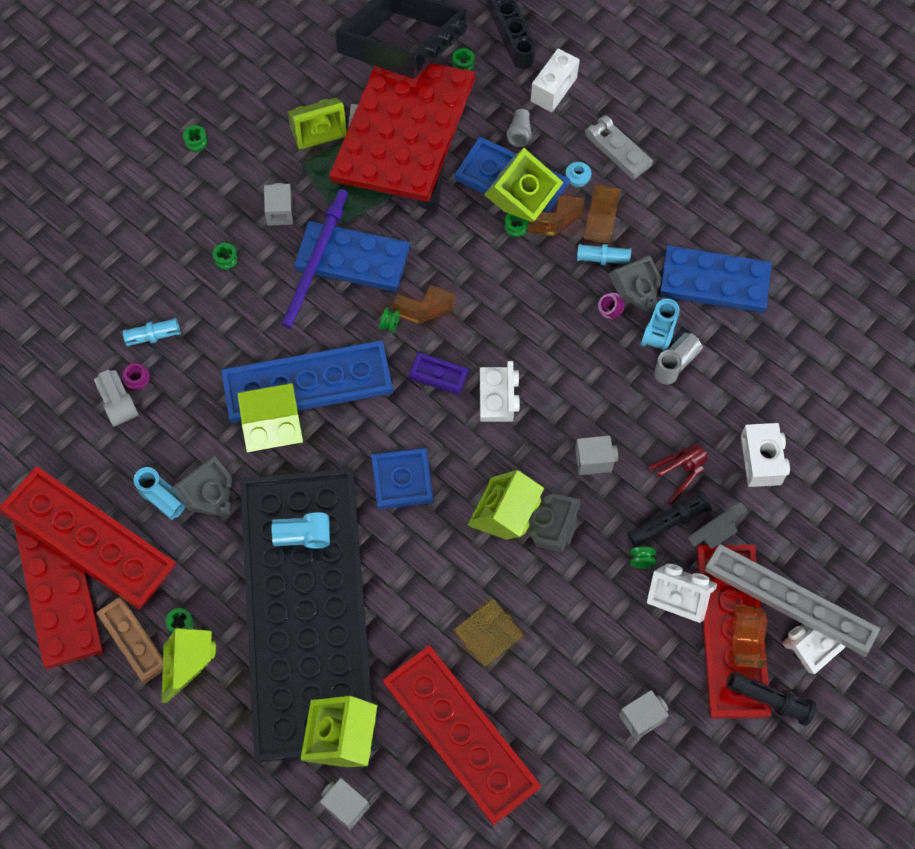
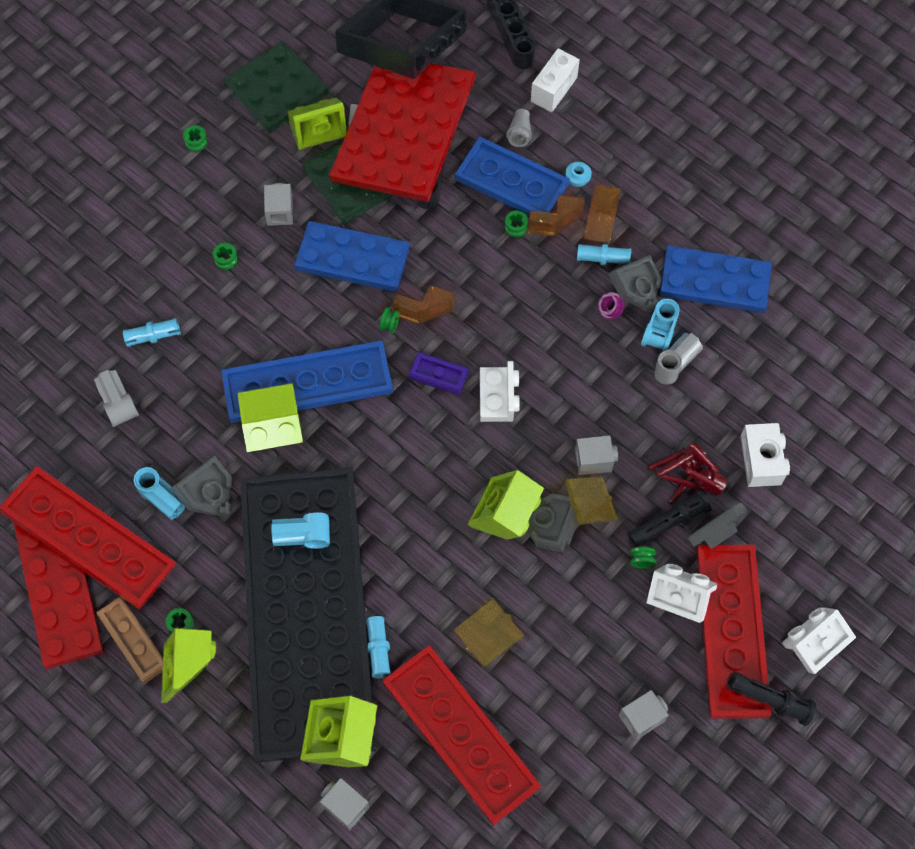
magenta plate [122,363,150,390] -> none
dark purple bar [281,189,348,329] -> none
blue tile [371,448,433,510] -> none
green bush [452,48,475,71] -> none
lime slope [484,148,564,222] -> none
light grey plate [585,115,653,180] -> none
light grey plate [705,544,880,657] -> none
clear orange slope [732,605,768,669] -> none
none -> clear green plate [223,41,329,134]
none -> medium azure pin [366,616,391,678]
none -> clear yellow piece [564,477,618,525]
none -> dark red plant [660,443,727,496]

